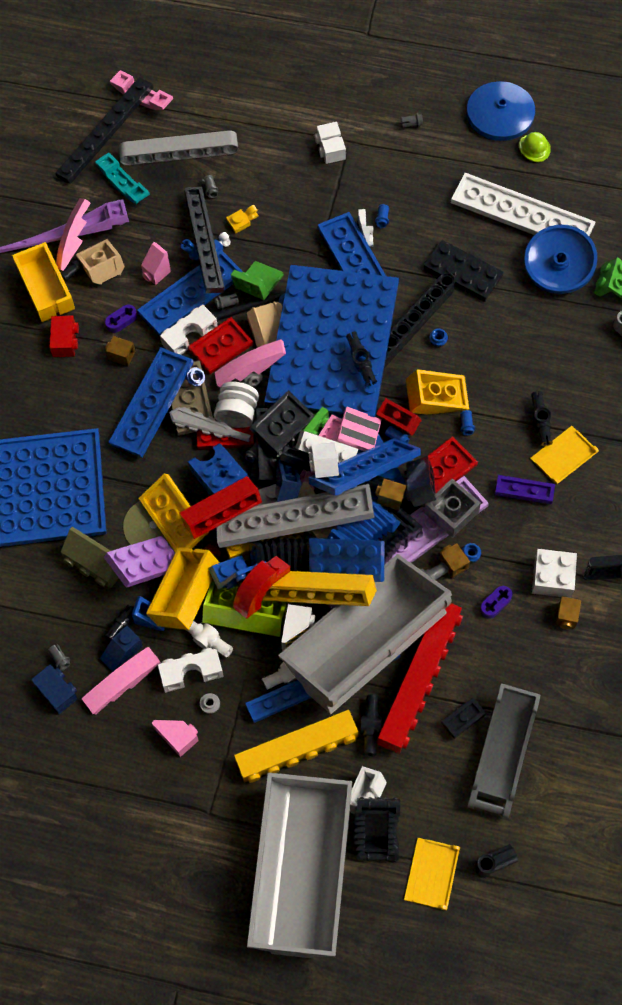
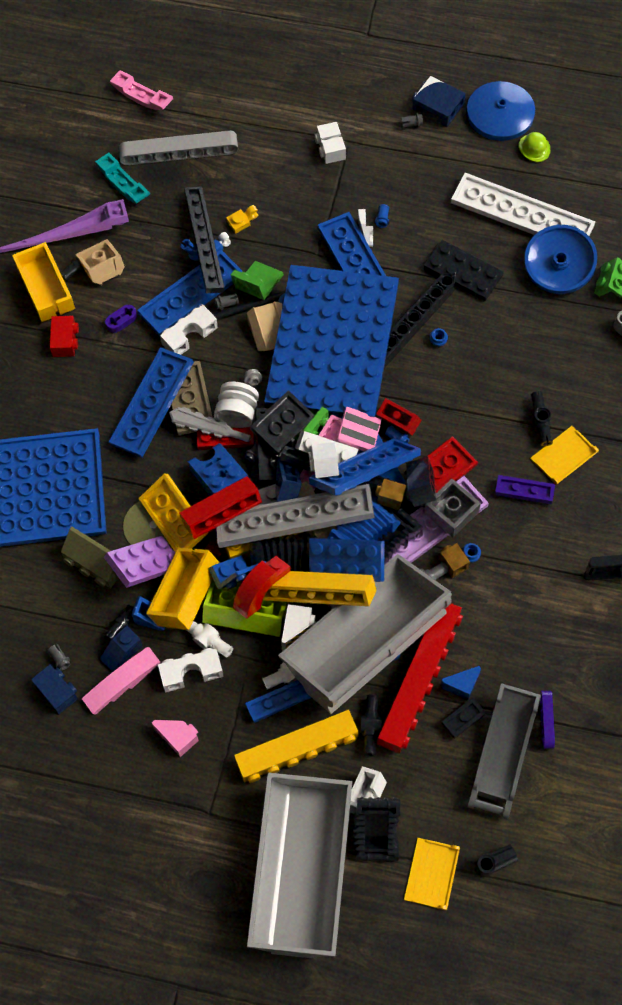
black plate [56,77,153,184] -> none
bright pink slope [56,198,91,271] -> none
pearl gold brick [105,336,136,367] -> none
bright pink slope [141,242,171,285] -> none
plate [186,368,205,386] -> none
red tile [188,317,253,374] -> none
light grey plate [200,693,220,714] -> none
dark grey pin [203,175,219,198] -> none
bright pink slope [215,340,286,387] -> none
black pin [346,332,377,387] -> none
yellow slope [406,370,469,415] -> none
blue pin [460,410,475,436] -> none
dark purple beam [480,586,512,619] -> none
white brick [532,549,577,598] -> none
pearl gold brick [555,596,581,630] -> none
none -> dark blue panel [411,76,466,127]
none -> blue slope [441,666,481,700]
none -> dark purple beam [540,691,555,749]

